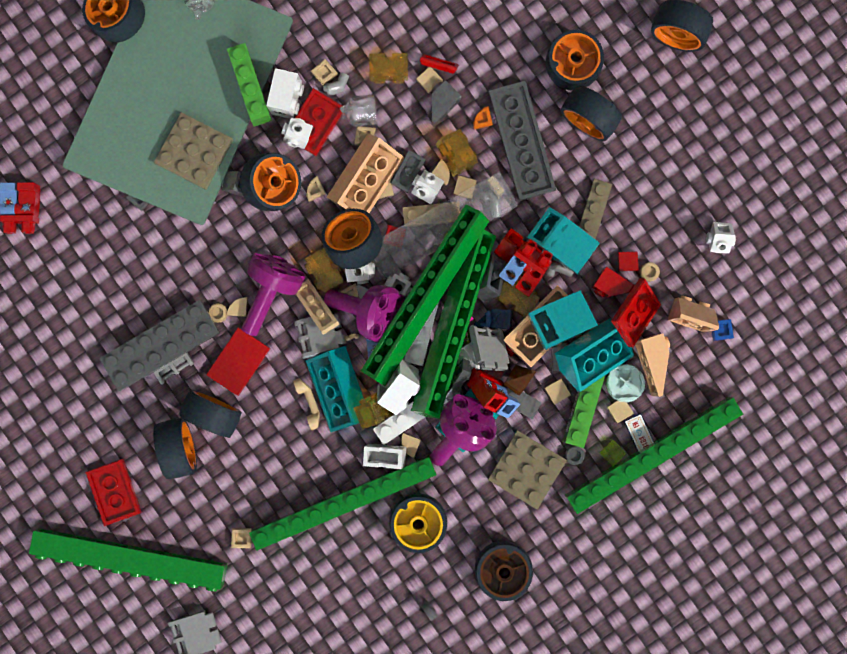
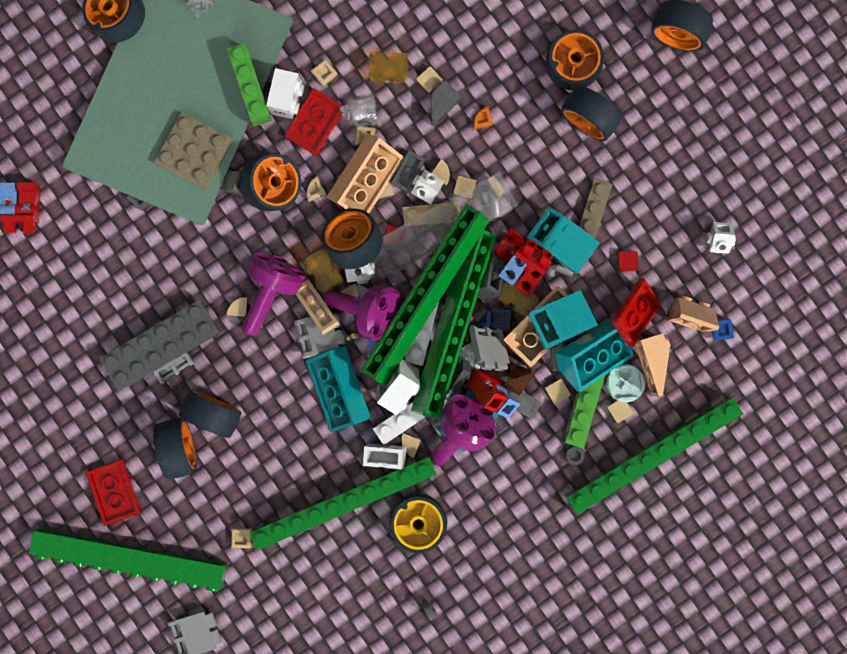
red tile [206,327,271,396] -> none
tan tile [208,303,228,323] -> none
white brick [281,118,313,149] -> none
tan bar [293,378,320,430] -> none
light grey arm [323,72,349,95] -> none
clear yellow brick [354,392,394,429] -> none
white brick [385,273,413,298] -> none
red tile [420,54,459,74] -> none
clear yellow brick [436,129,478,177] -> none
reddish brown wheel [475,541,533,601] -> none
dark grey plate [488,81,556,201] -> none
dark tan plate [488,430,567,510] -> none
red slope [591,267,635,298] -> none
clear neon green tile [599,439,627,467] -> none
white tile [623,413,654,452] -> none
tan tile [639,262,660,282] -> none

